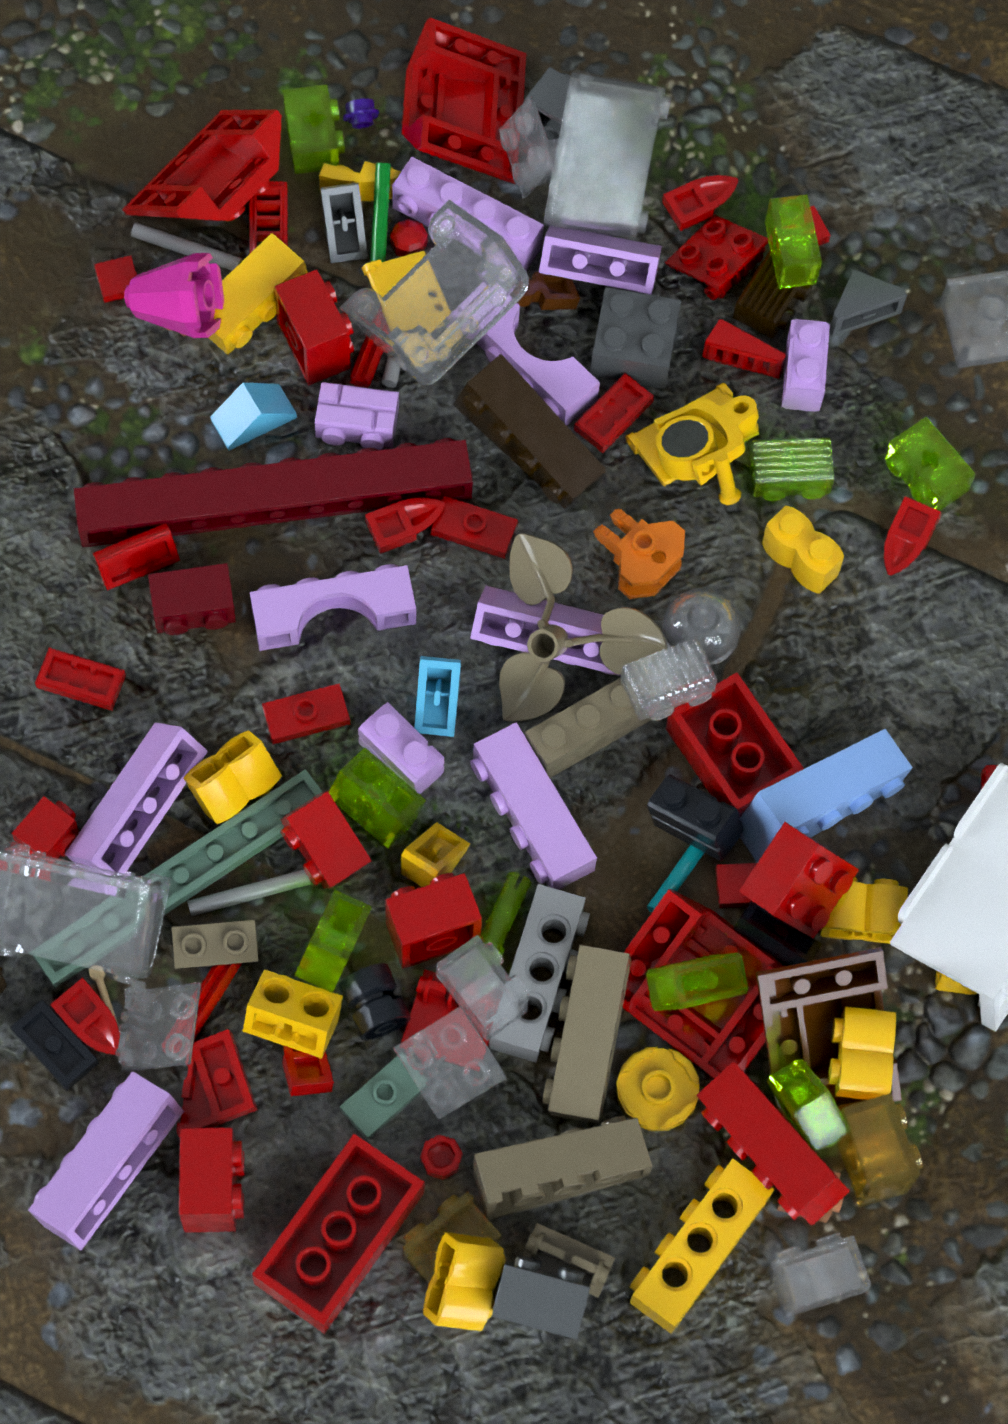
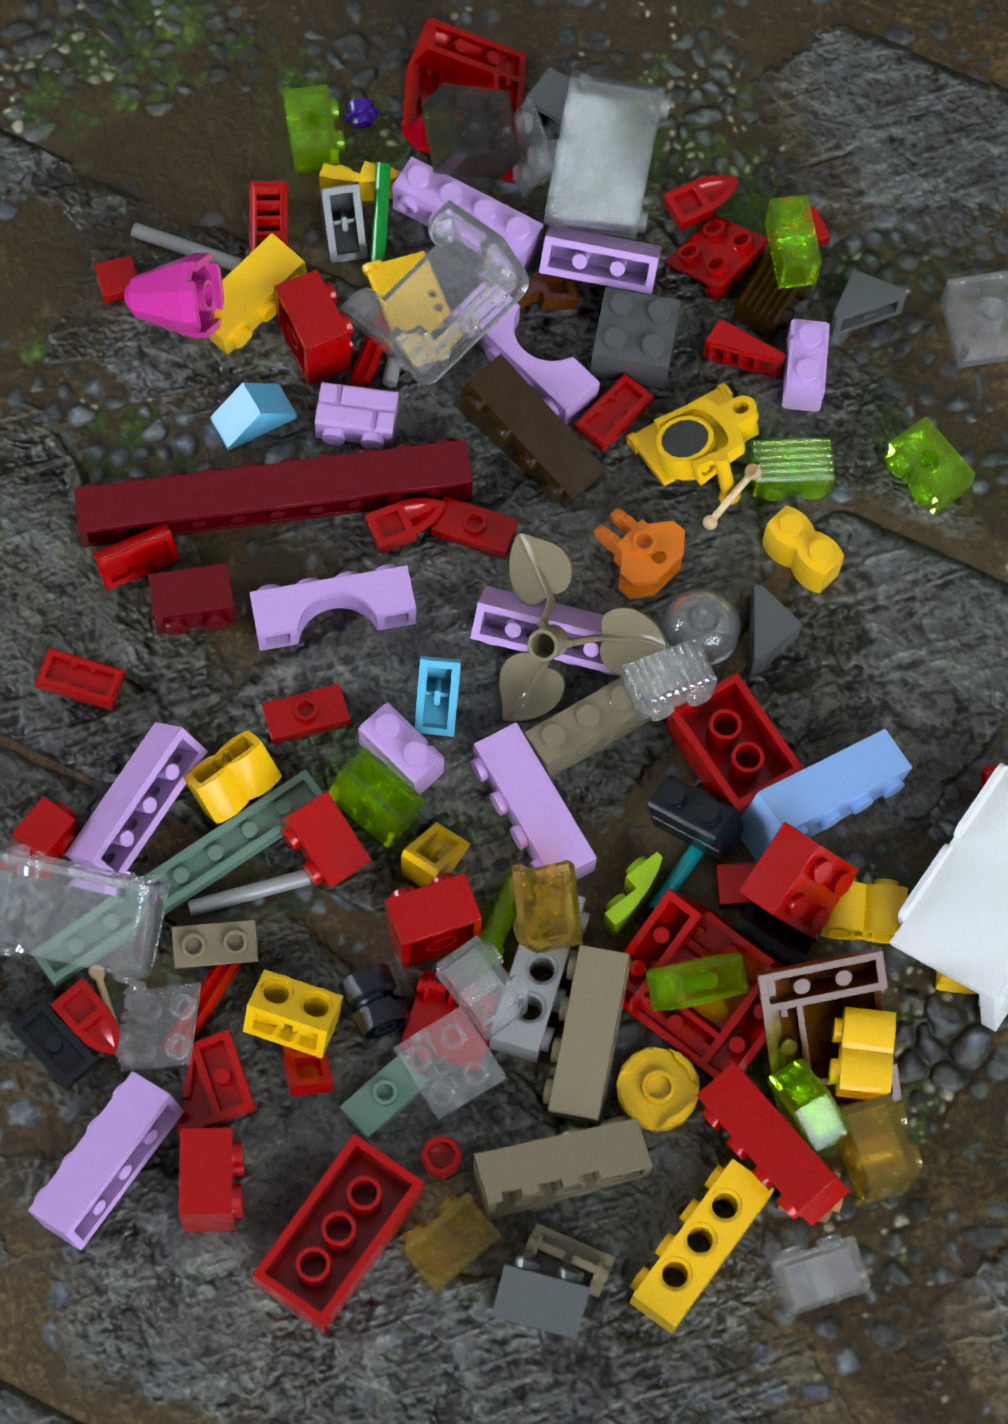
red slope [122,109,282,222] -> none
clear neon green brick [294,889,372,993] -> none
red tile [390,219,428,257] -> none
yellow brick [423,1232,506,1331] -> none
red plate [884,496,942,576] -> none
none -> clear smoke brick [421,83,521,180]
none -> clear yellow bracket [510,860,583,954]
none -> lime slope [602,852,663,938]
none -> tan hinge [703,463,762,530]
none -> dark grey slope [750,585,802,674]

